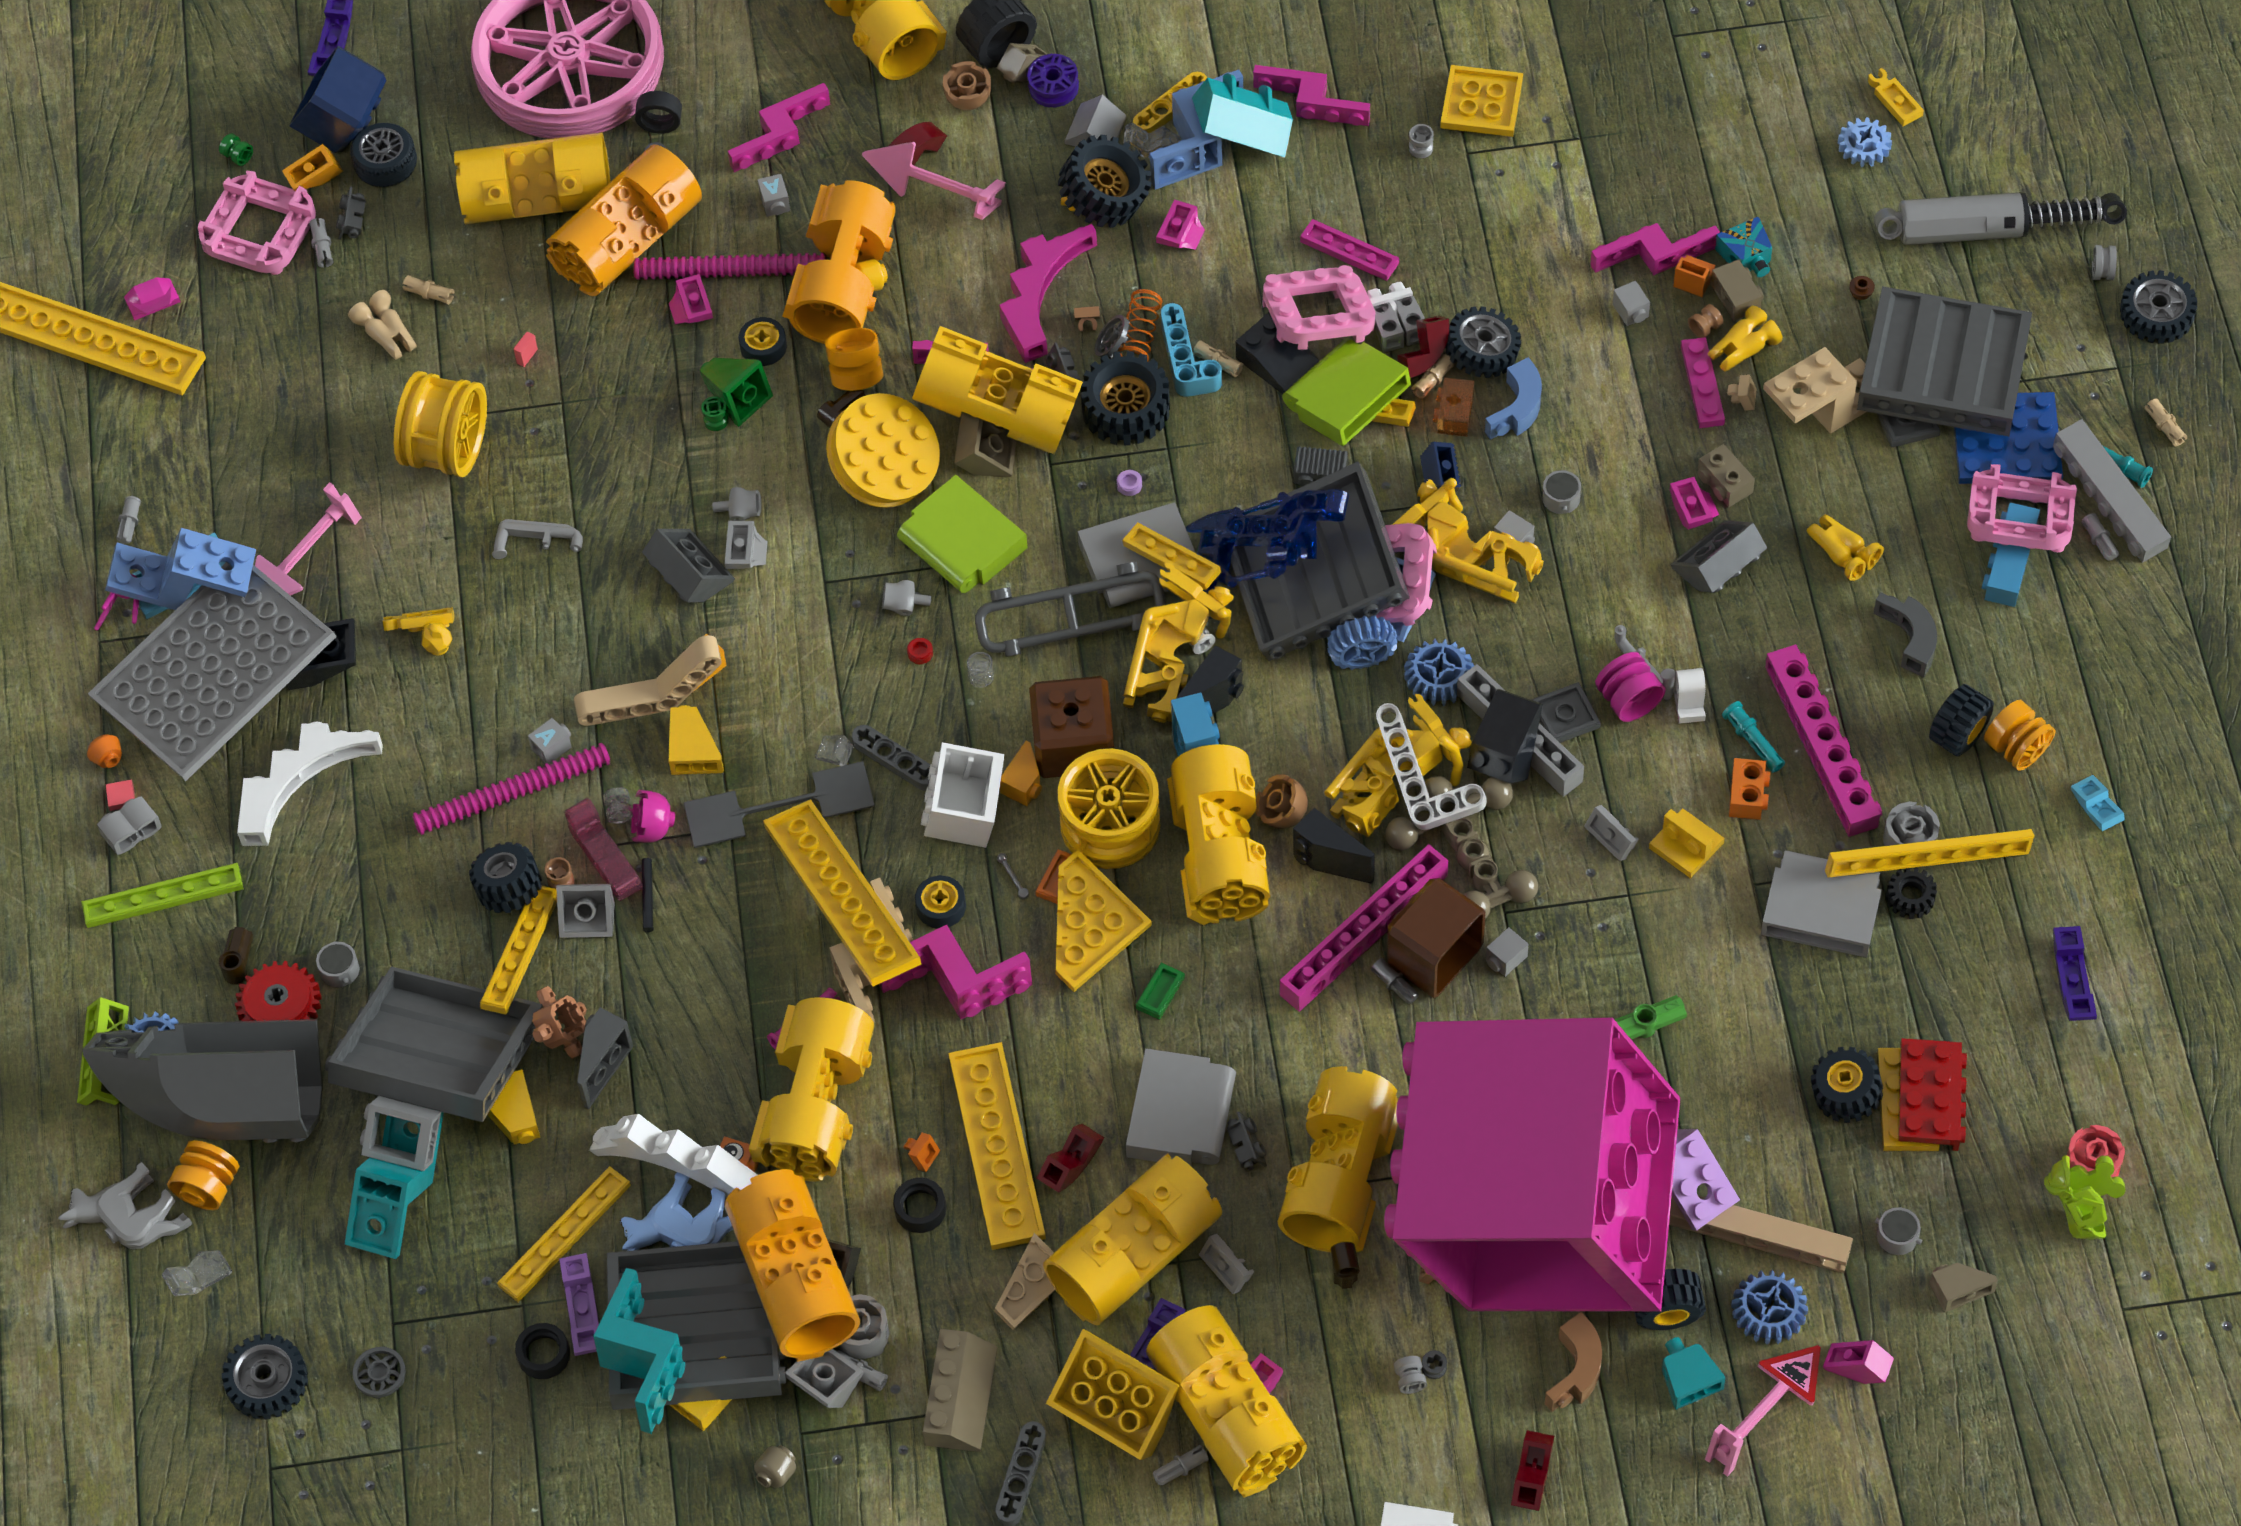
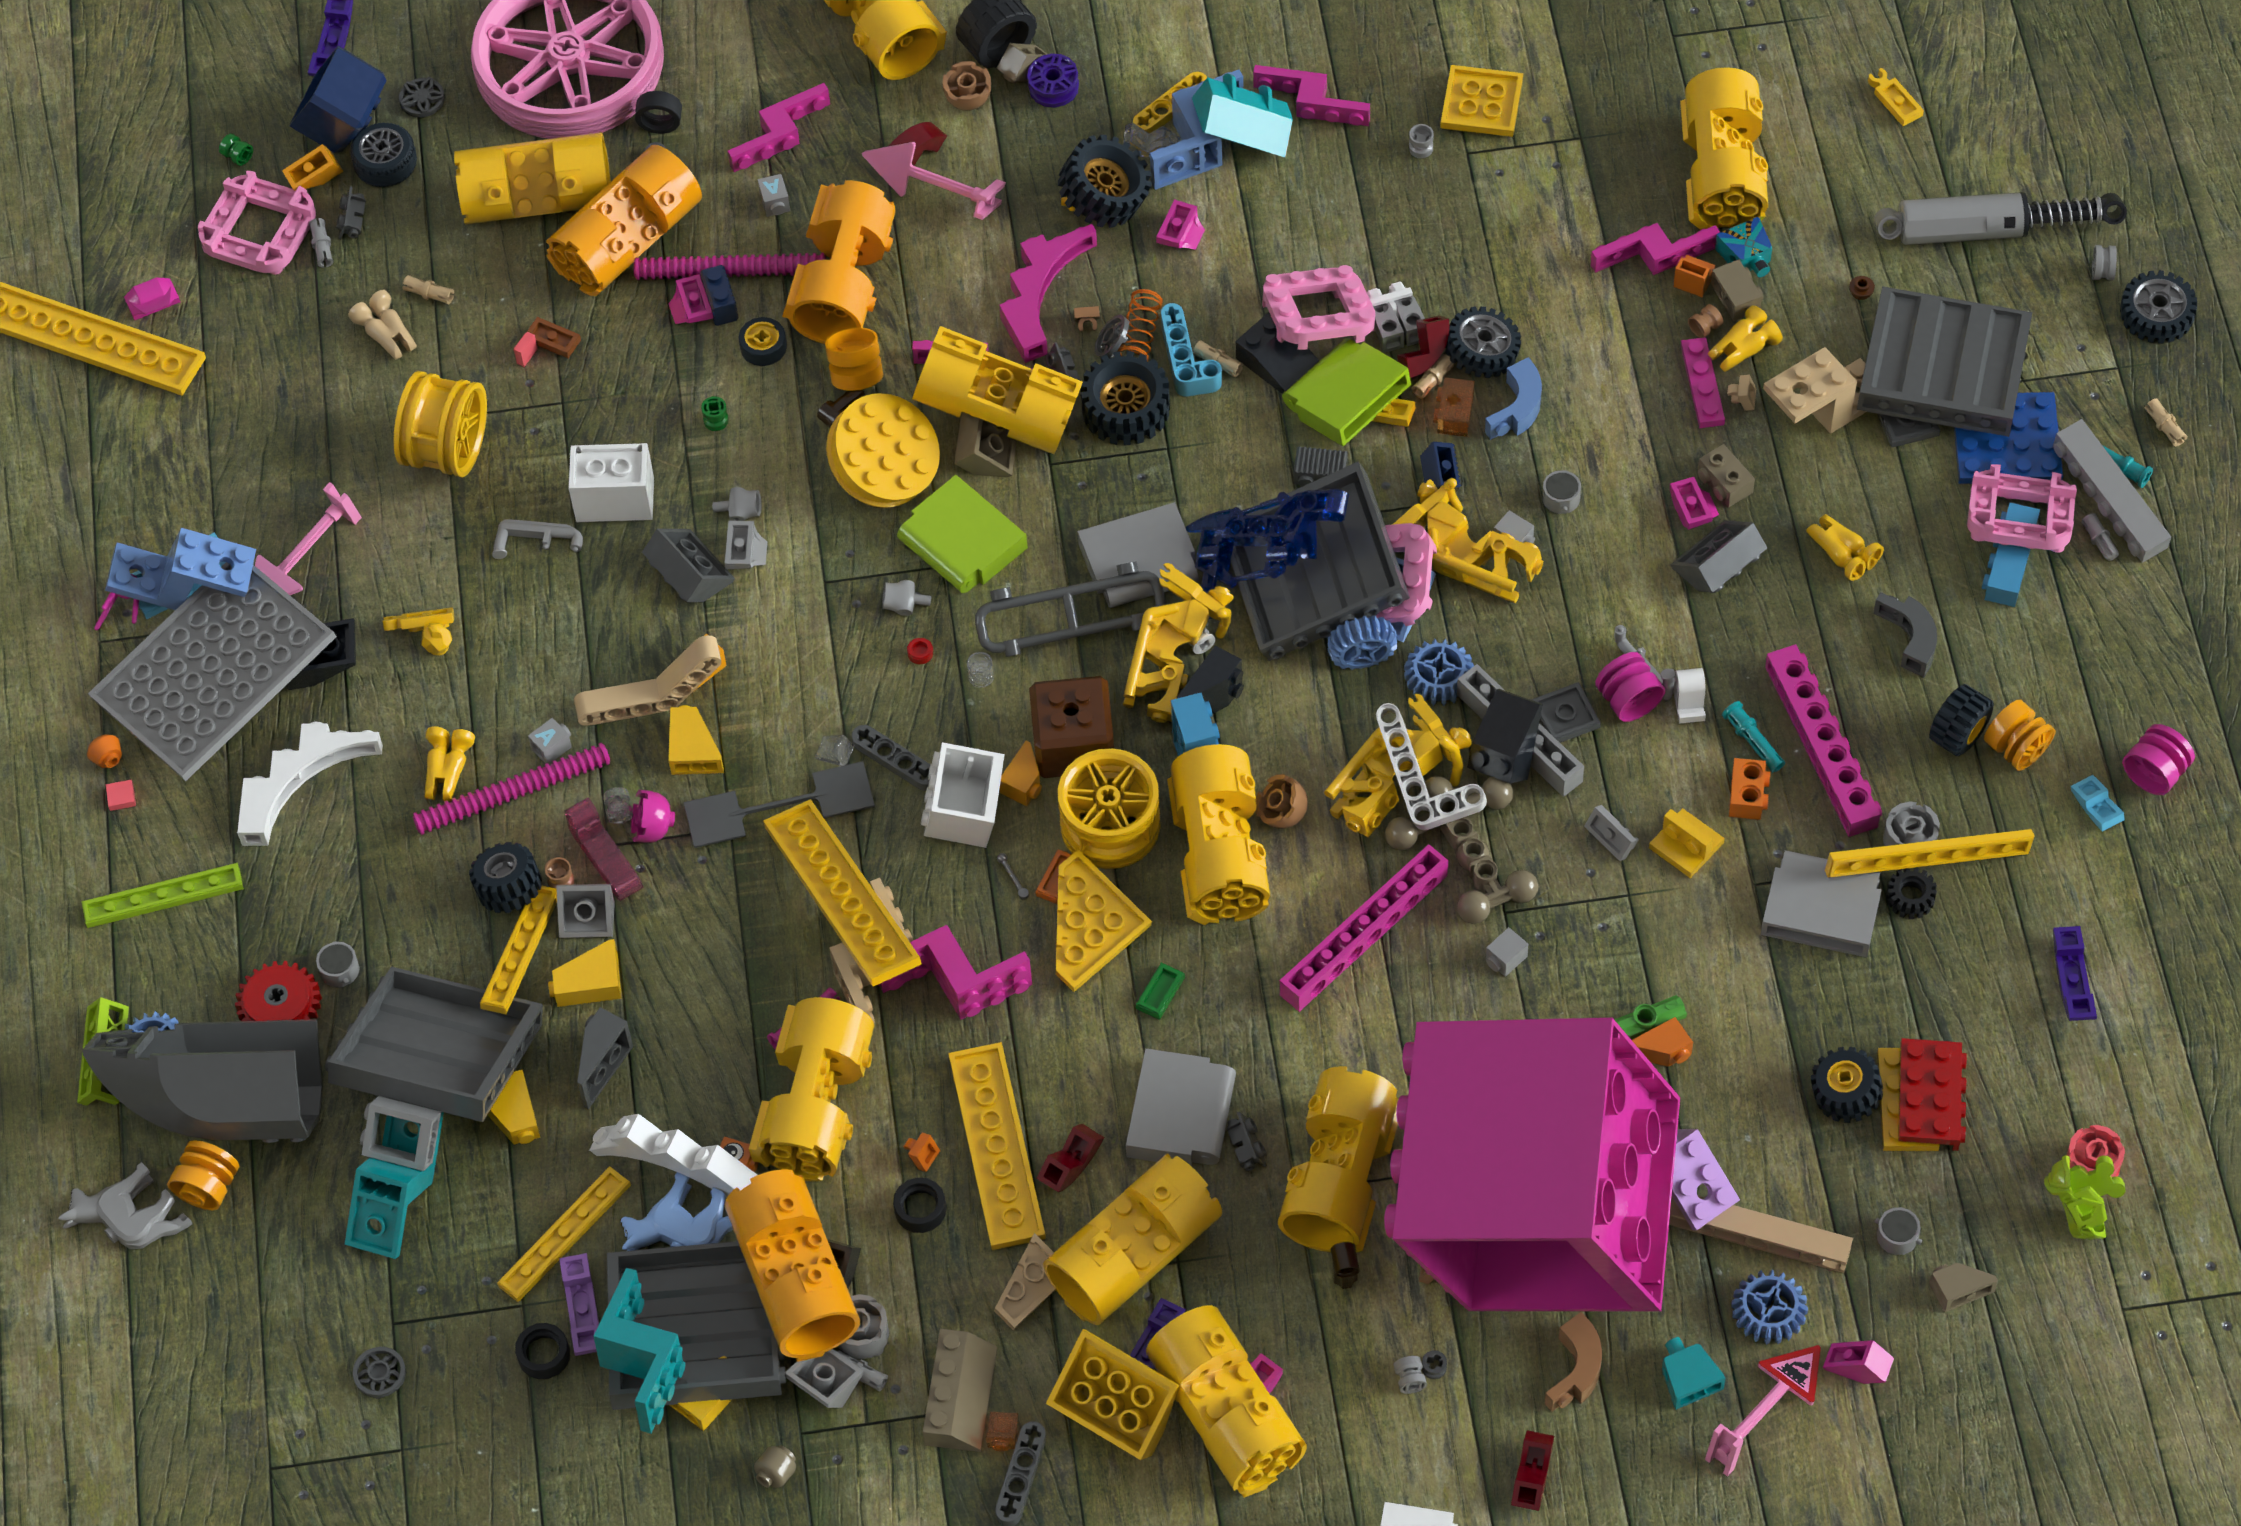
light grey brick [97,796,162,855] -> none
light grey axle [116,496,141,544] -> none
clear slope [162,1250,232,1296] -> none
dark brown piece [219,927,253,984] -> none
wheel [222,1334,308,1419] -> none
nougat piece [532,986,587,1058] -> none
black bar [641,858,654,933] -> none
green slope [700,358,773,427] -> none
yellow head [855,259,888,292] -> none
wheel [914,875,966,928] -> none
light grey slope [1065,94,1127,147] -> none
lavender tile [1117,470,1142,496] -> none
yellow plate [1122,522,1221,590] -> none
light grey axle [1153,1445,1209,1485] -> none
light grey plate [1199,1234,1254,1294] -> none
black slope [1293,808,1375,884] -> none
dark pink plate [1300,219,1399,281] -> none
flat silver axle [1371,958,1418,1004] -> none
reddish brown plate [1387,878,1486,998] -> none
light grey brick [1613,281,1650,326] -> none
black wheel [1634,1269,1706,1330] -> none
light blue gear [1838,117,1892,167] -> none
none -> dark grey wheel [399,77,445,117]
none -> yellow piece [425,726,475,801]
none -> dark orange plate [527,317,581,359]
none -> yellow slope [548,939,622,1007]
none -> white container [569,443,654,522]
none -> dark blue brick [700,265,739,326]
none -> clear orange bracket [986,1412,1019,1451]
none -> orange slope [1632,1017,1693,1067]
none -> yellow cylinder [1680,68,1768,230]
none -> dark pink wheel [2122,724,2195,795]

